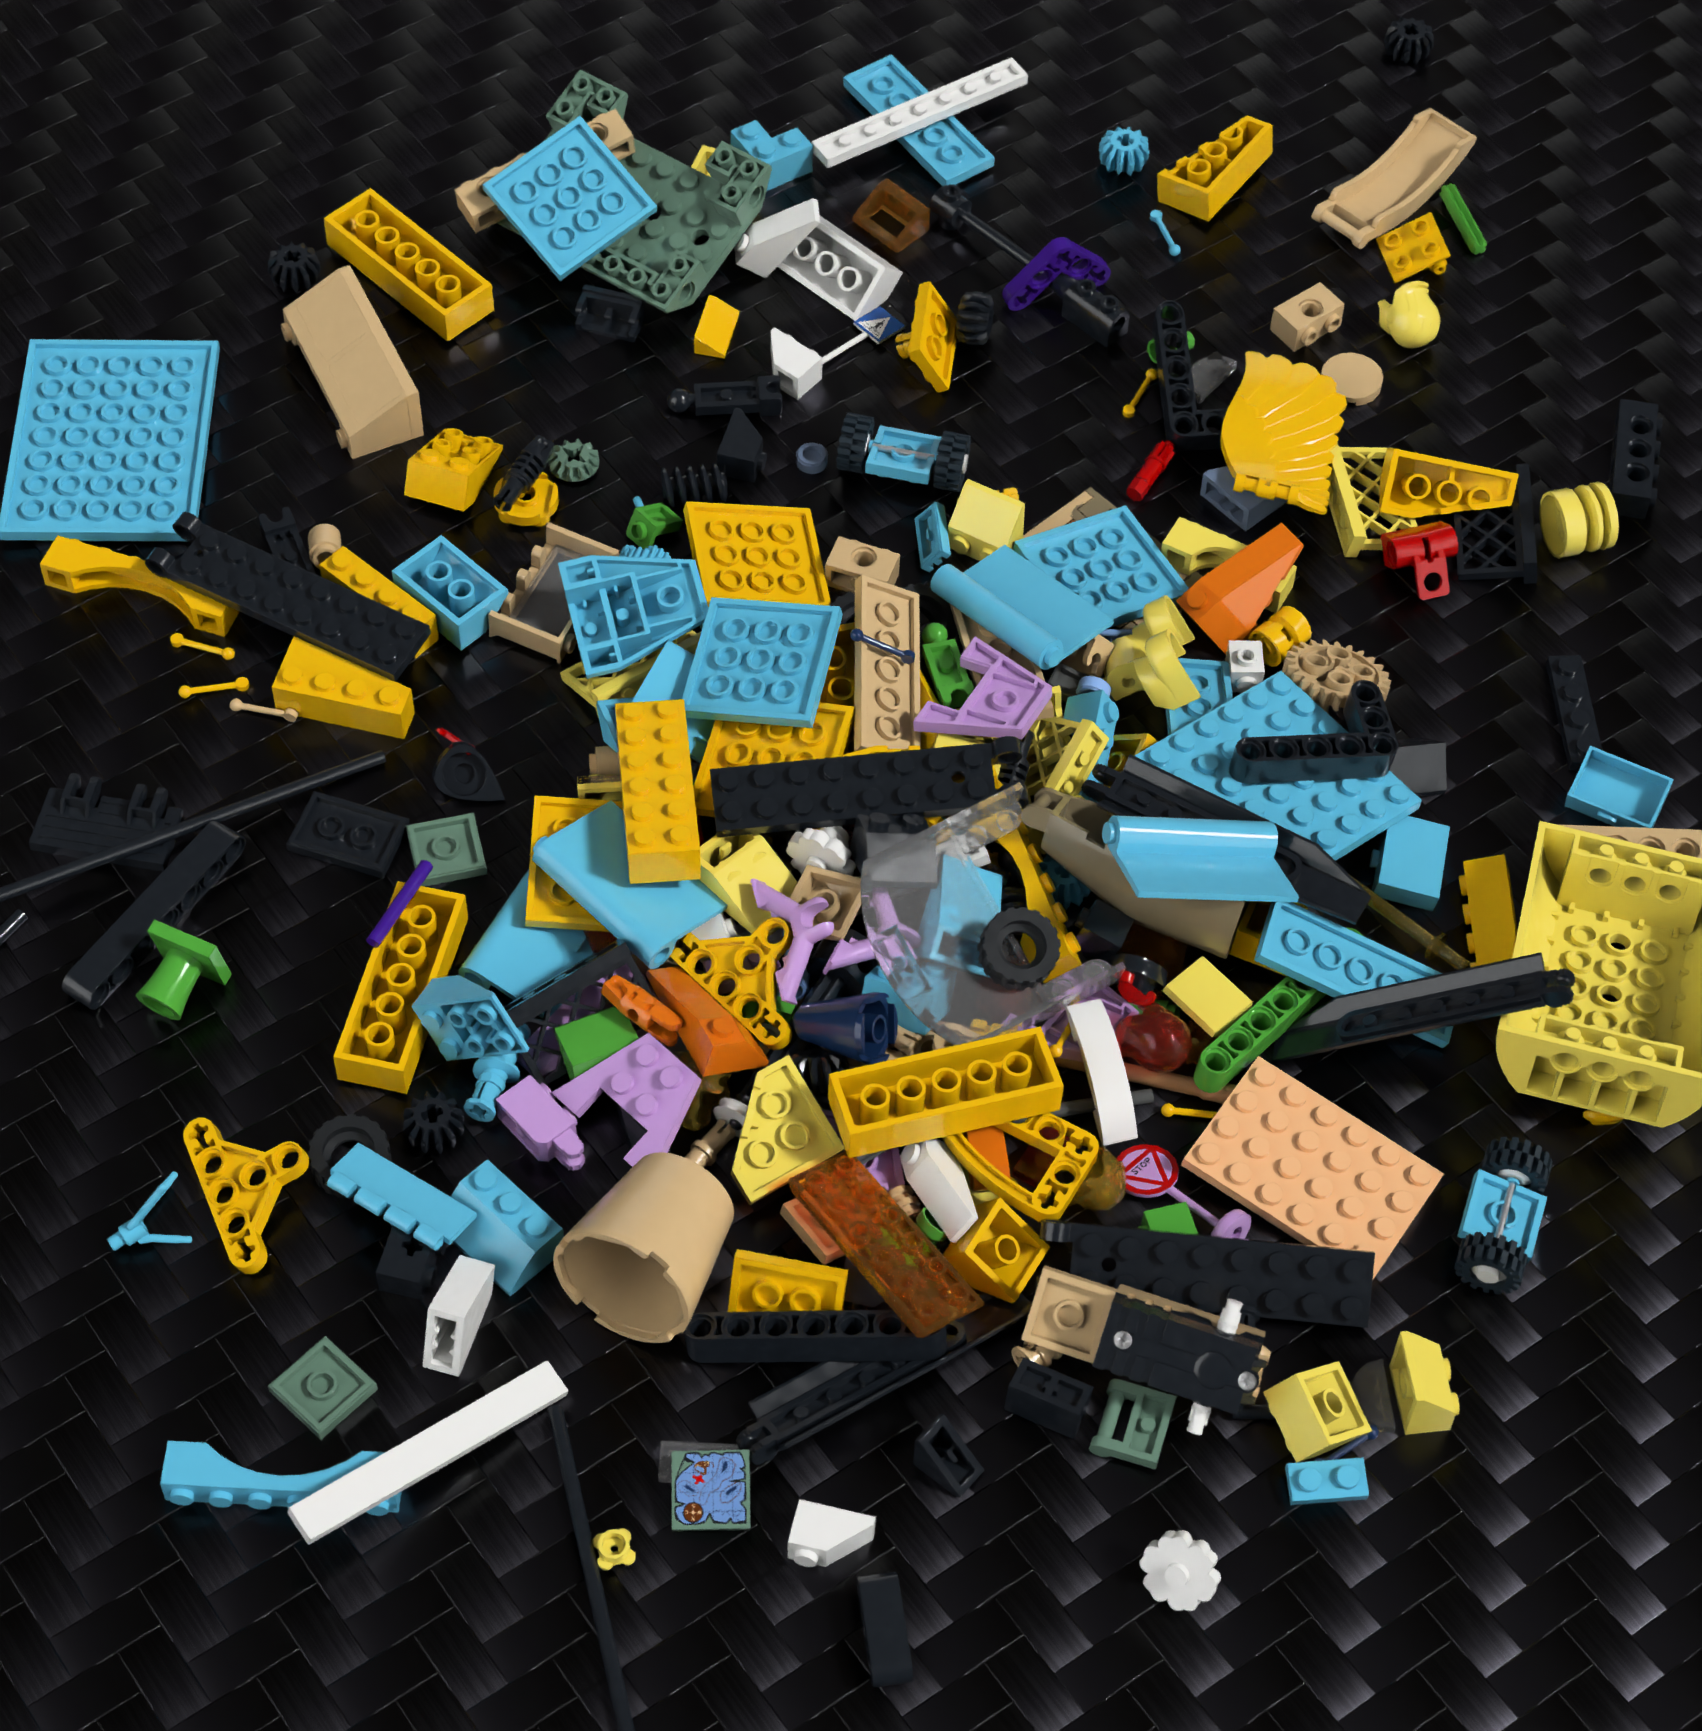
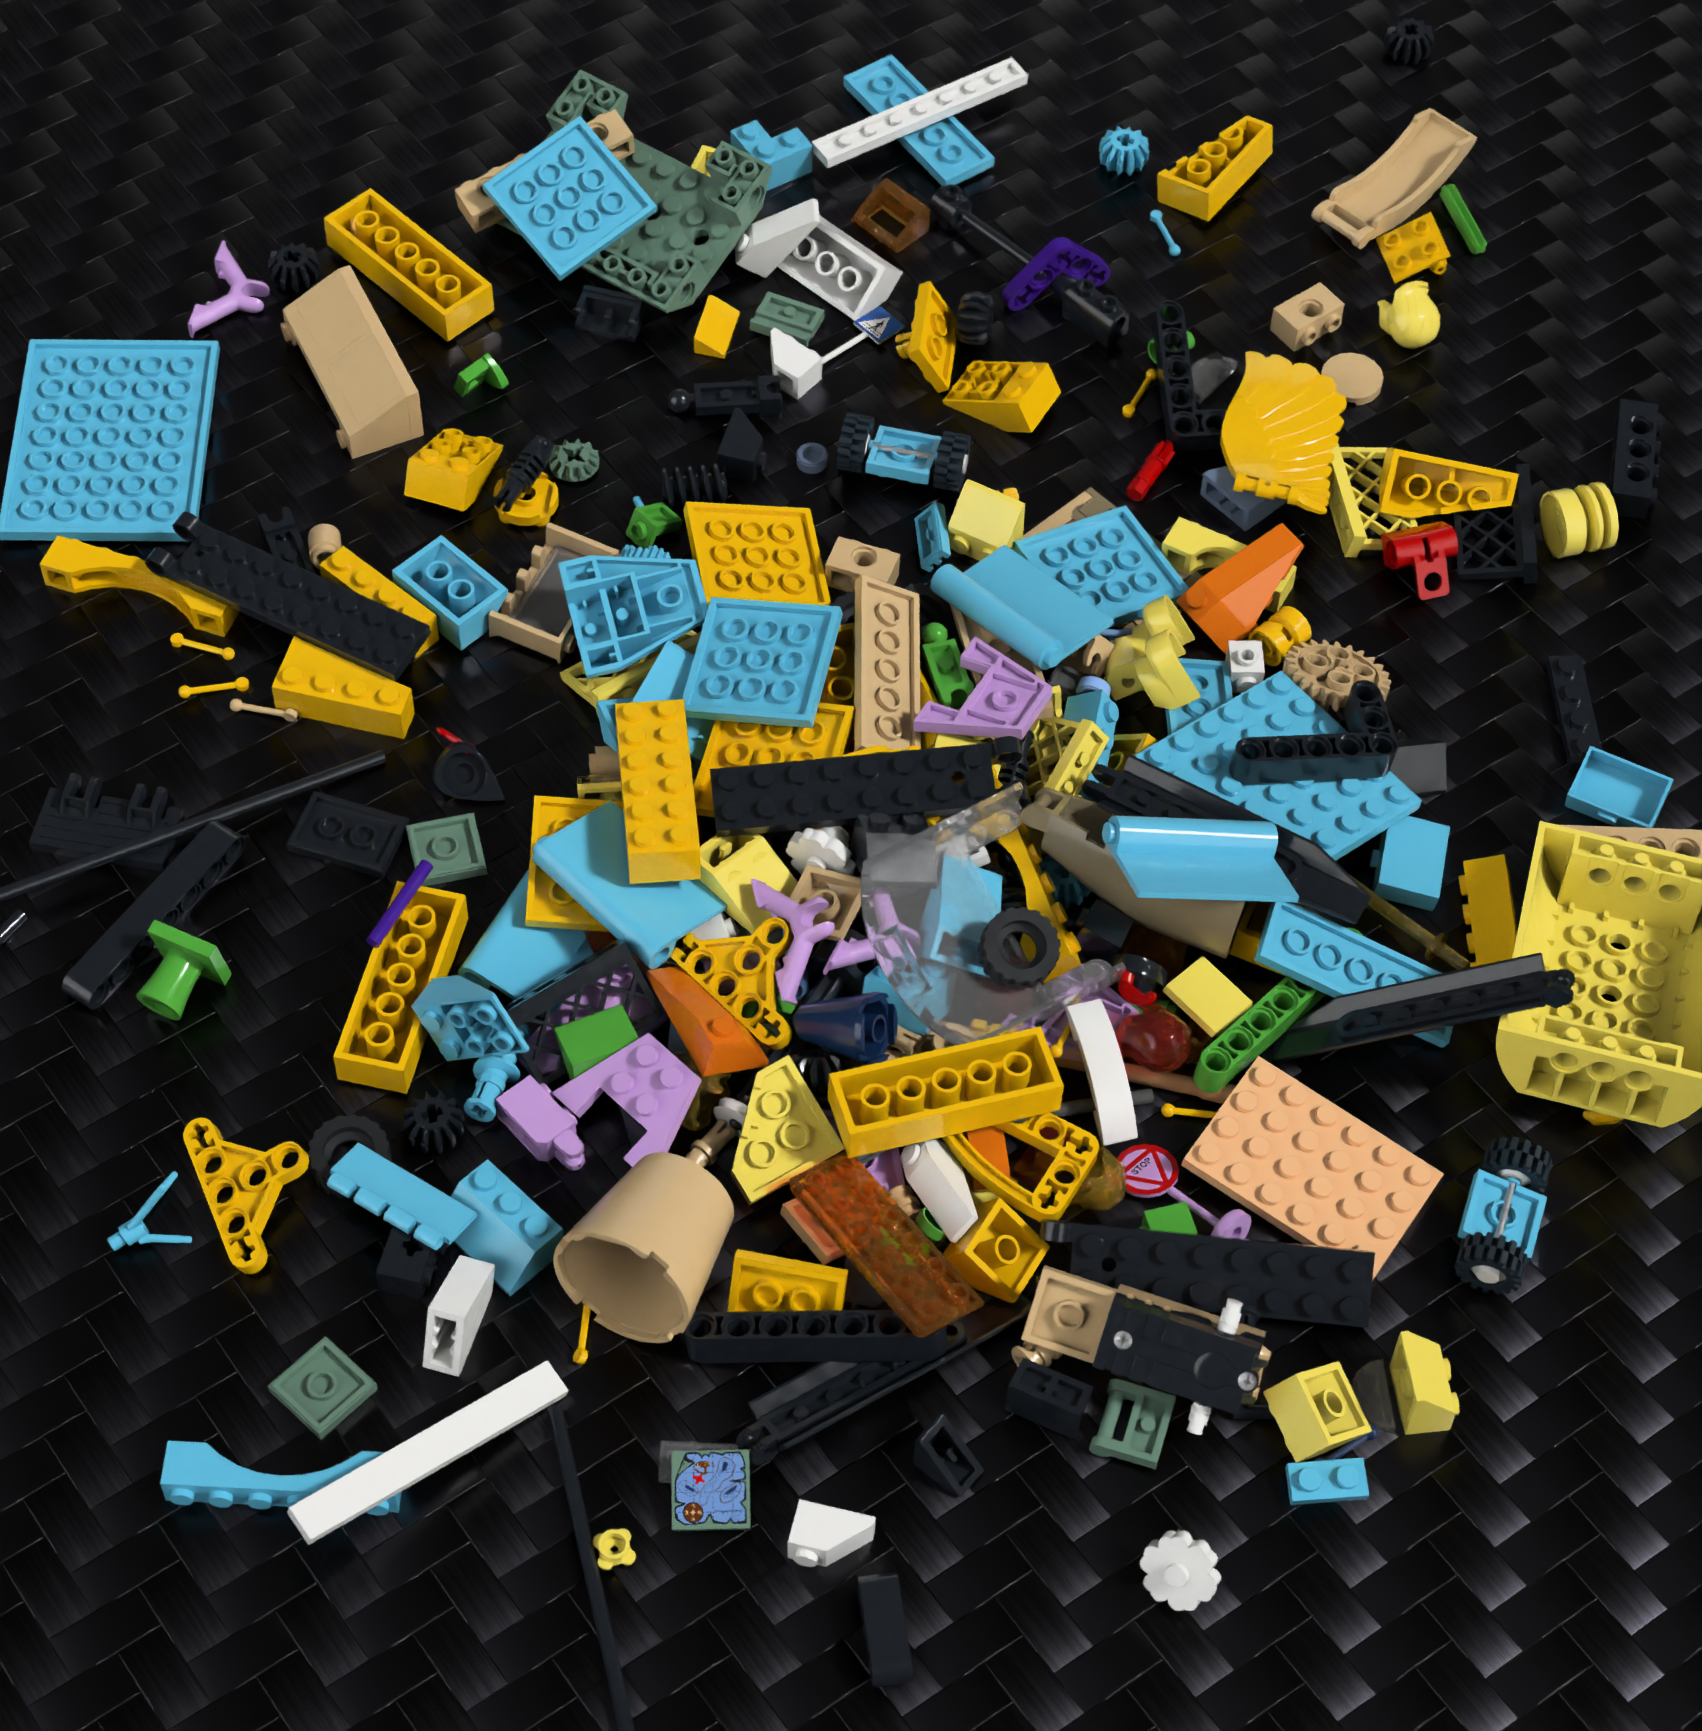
orange hinge [601,974,683,1047] -> none
dark blue hinge [850,628,915,664] -> none
none -> lavender piece [187,240,270,337]
none -> bright green tile [454,353,509,397]
none -> yellow hinge [573,1301,591,1364]
none -> sand green plate [750,292,825,347]
none -> yellow slope [943,360,1061,433]

